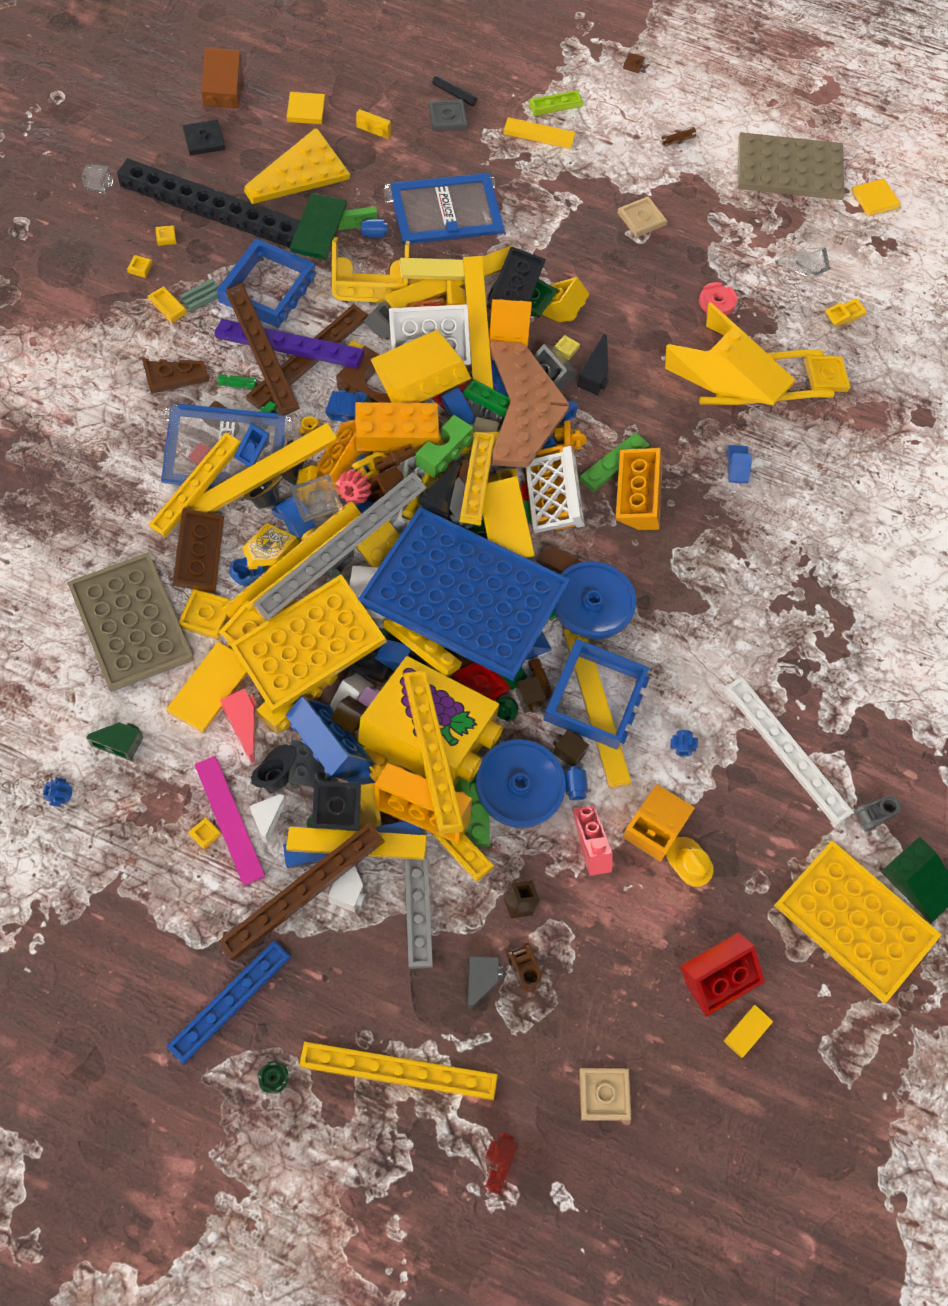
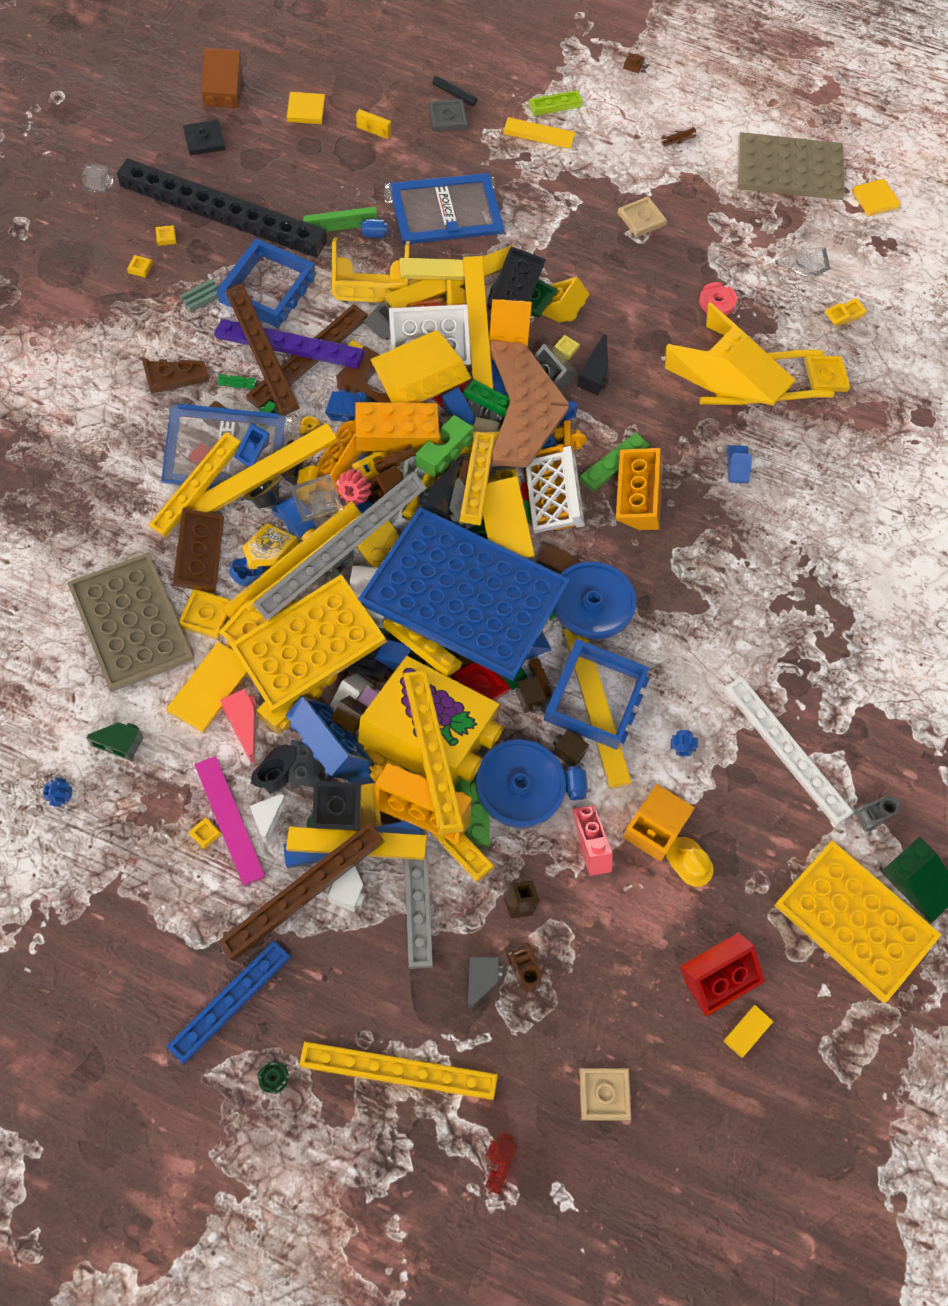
yellow tile [148,286,187,323] -> none
yellow wing [244,128,350,204] -> none
dark green tile [290,193,347,260] -> none
dark green plate [496,696,519,722] -> none

